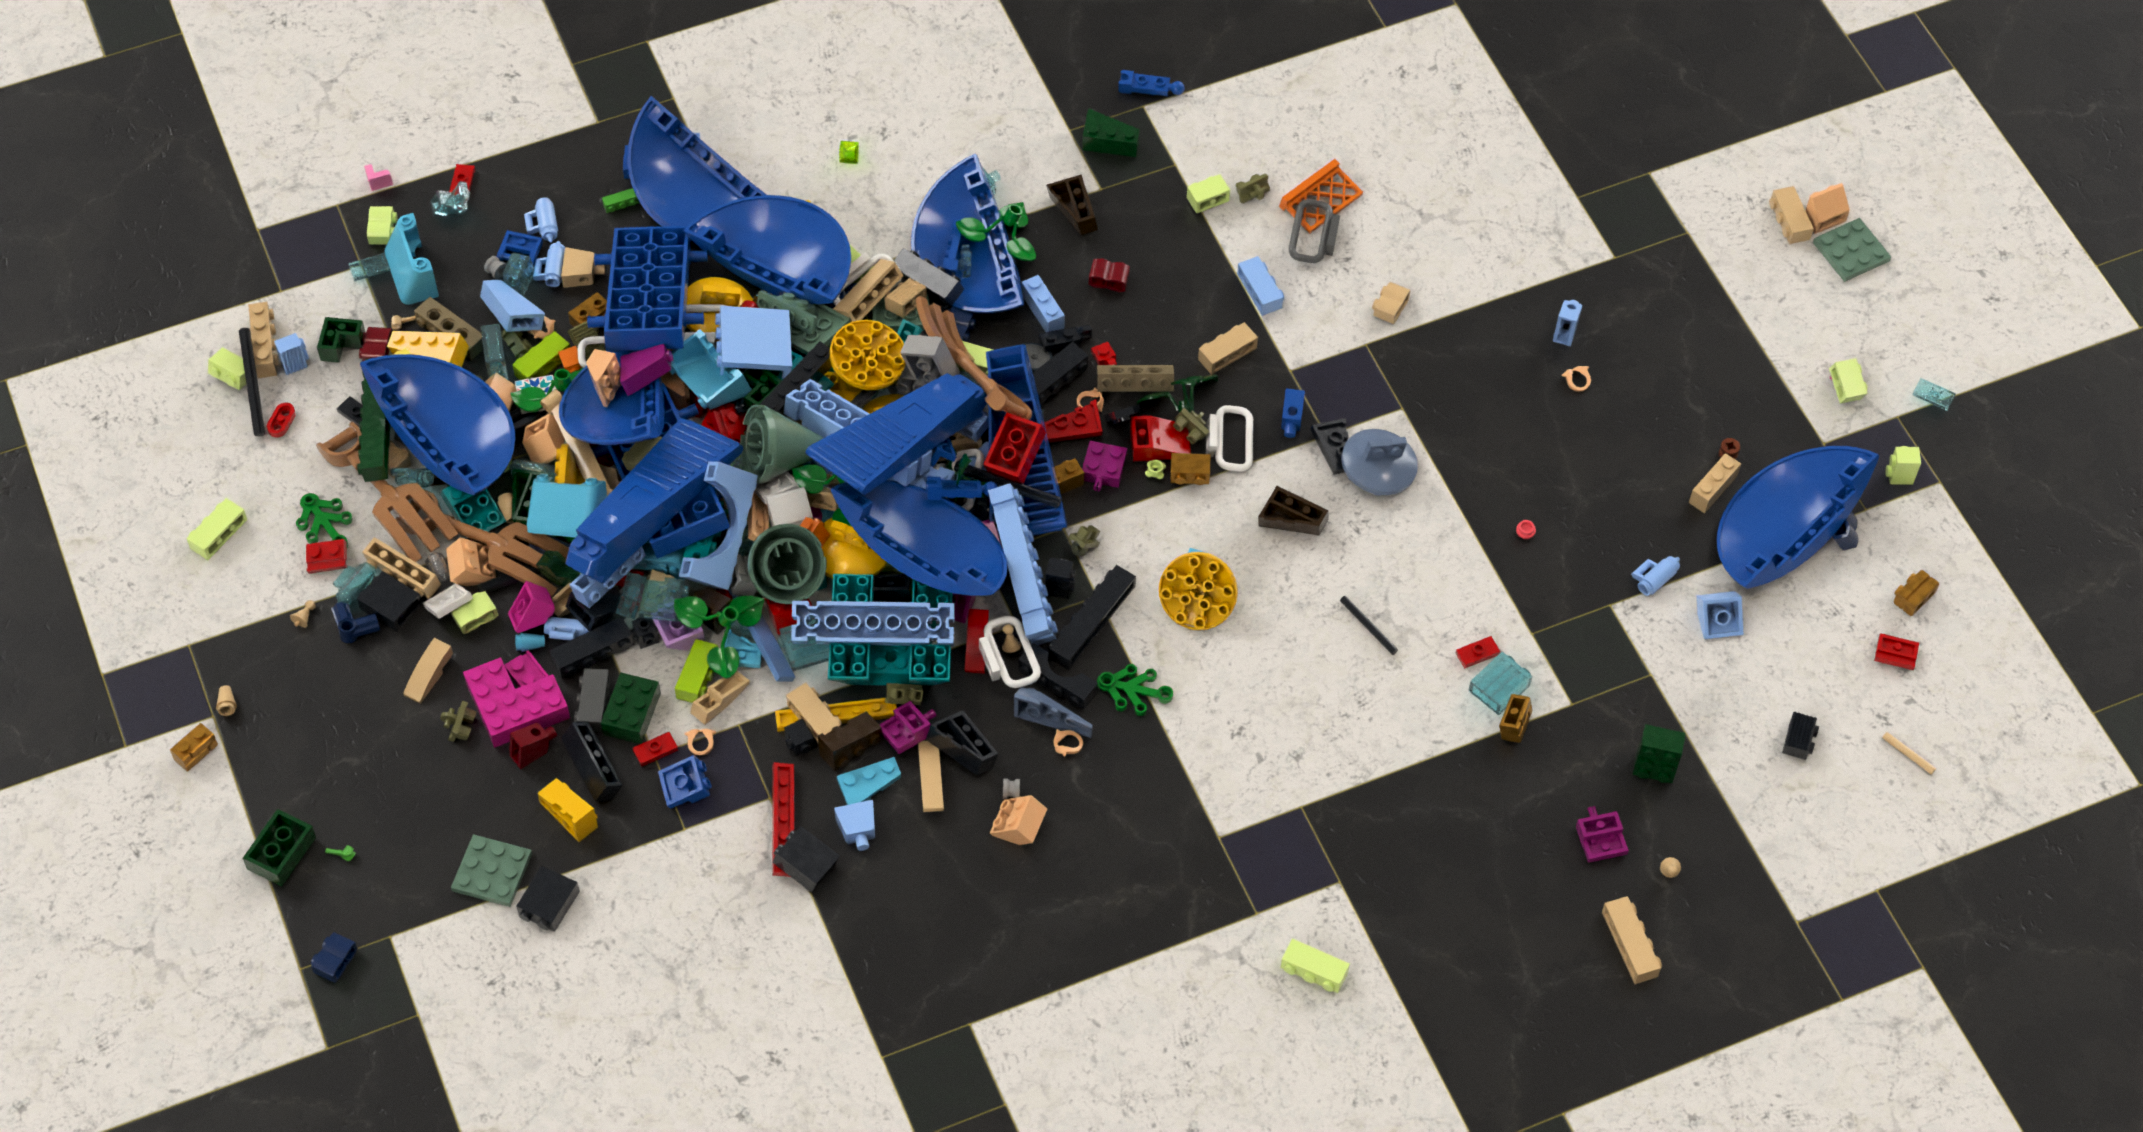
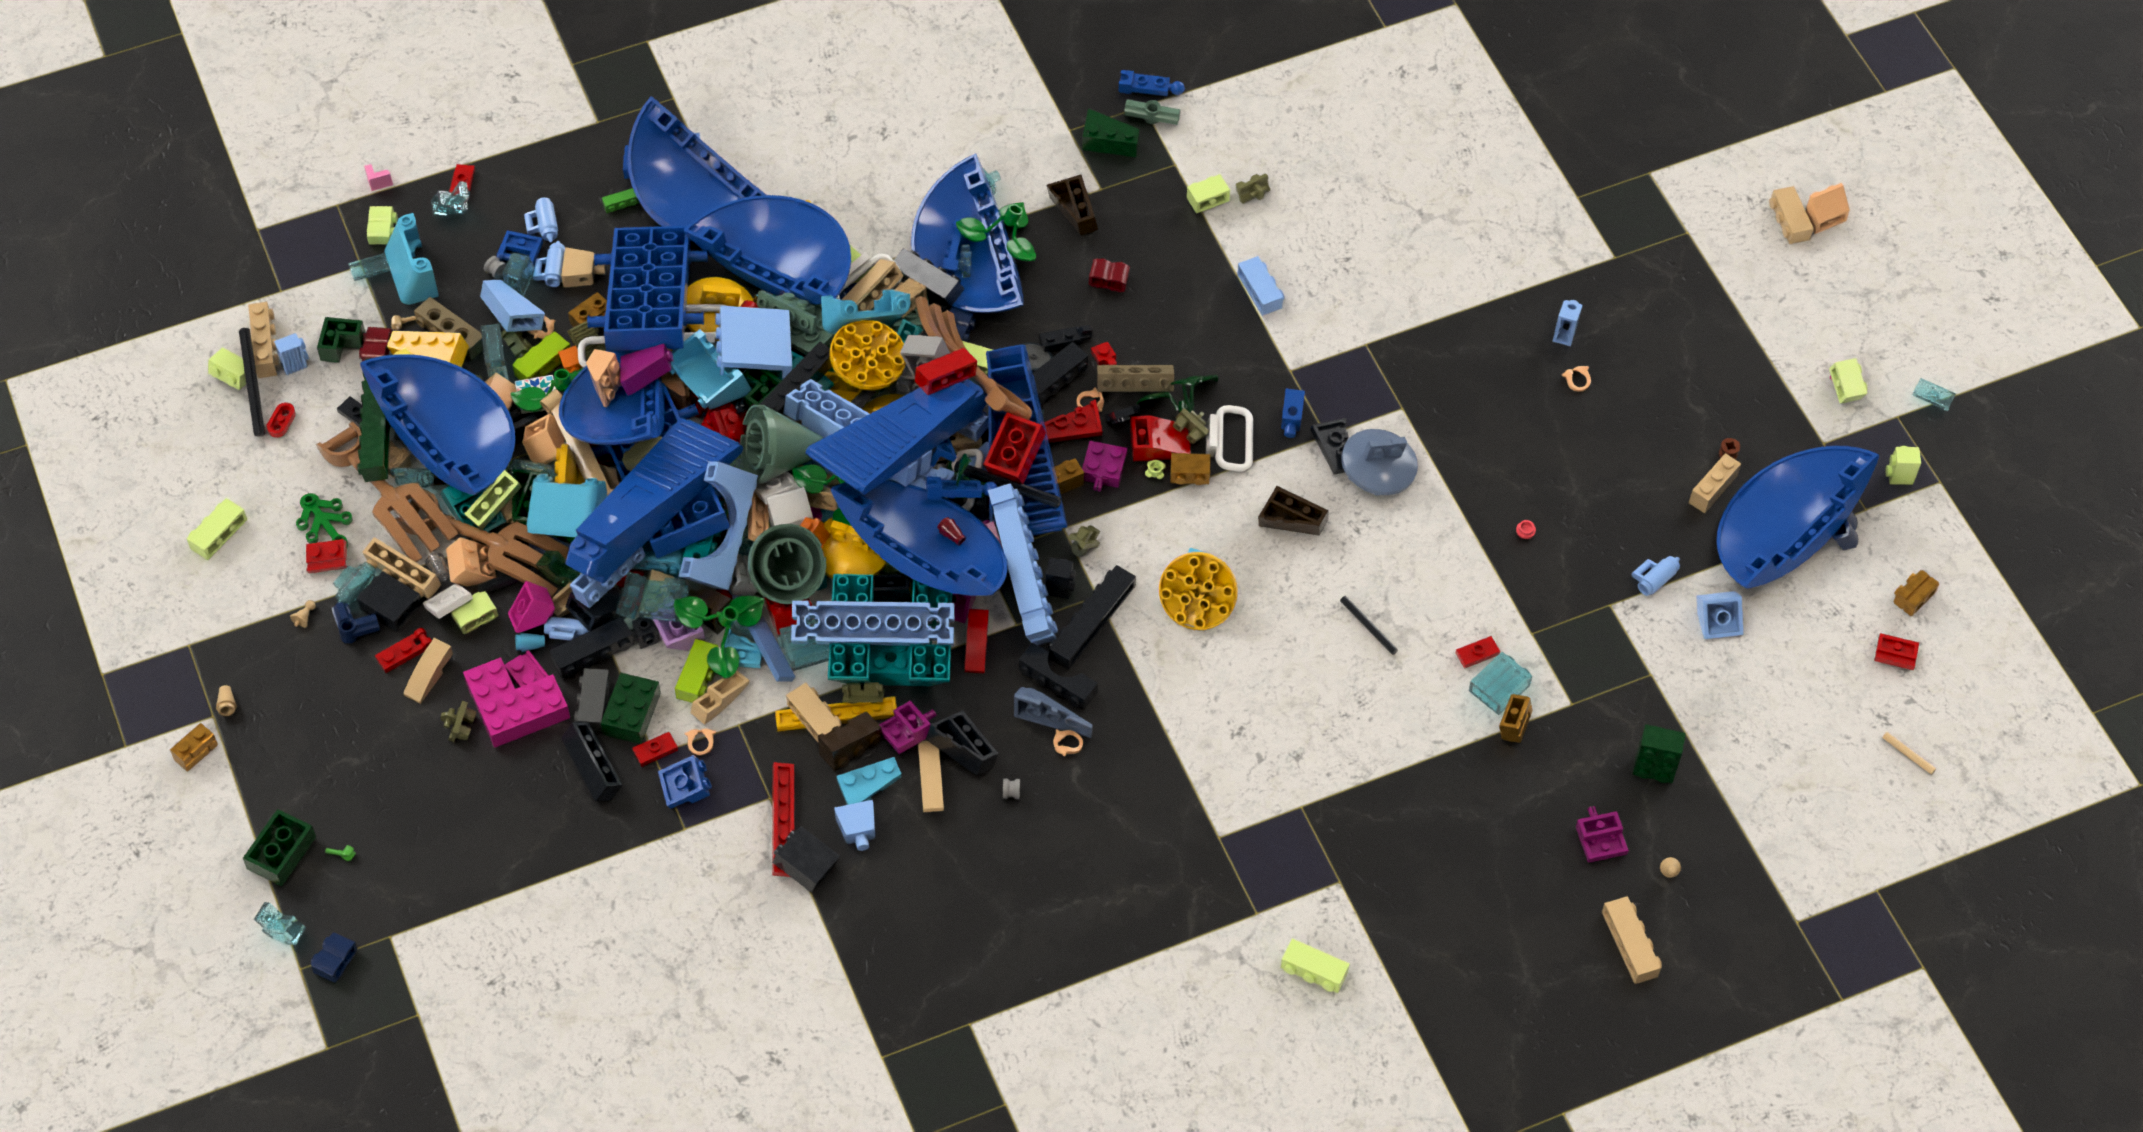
sand green plate [451,834,532,907] -> none
dark red torso [509,723,557,769] -> none
black brick [516,866,580,932] -> none
yellow wedge [537,778,598,842] -> none
black brick [784,719,814,756] -> none
clear neon green slope [839,141,859,164] -> none
olive hips [885,683,923,705] -> none
white bar [979,616,1041,688] -> none
light nougat slope [989,795,1047,845] -> none
tan piece [1002,624,1022,653] -> none
light blue brick [1022,275,1065,332] -> none
green plant [1097,664,1173,716] -> none
tan brick [1198,322,1258,375] -> none
orange fence [1279,159,1363,234] -> none
dark grey bar [1289,199,1340,263] -> none
tan brick [1372,282,1411,324] -> none
black brick [1782,711,1819,760] -> none
sand green plate [1813,218,1891,282] -> none
none -> clear light blue brick [254,902,306,945]
none -> red plate [375,628,432,673]
none -> yellowish green brick [465,470,522,530]
none -> medium azure windscreen [821,289,911,334]
none -> olive hinge [842,682,885,703]
none -> red brick [915,348,977,395]
none -> dark red cone [937,517,966,546]
none -> sand green piece [1124,100,1181,125]

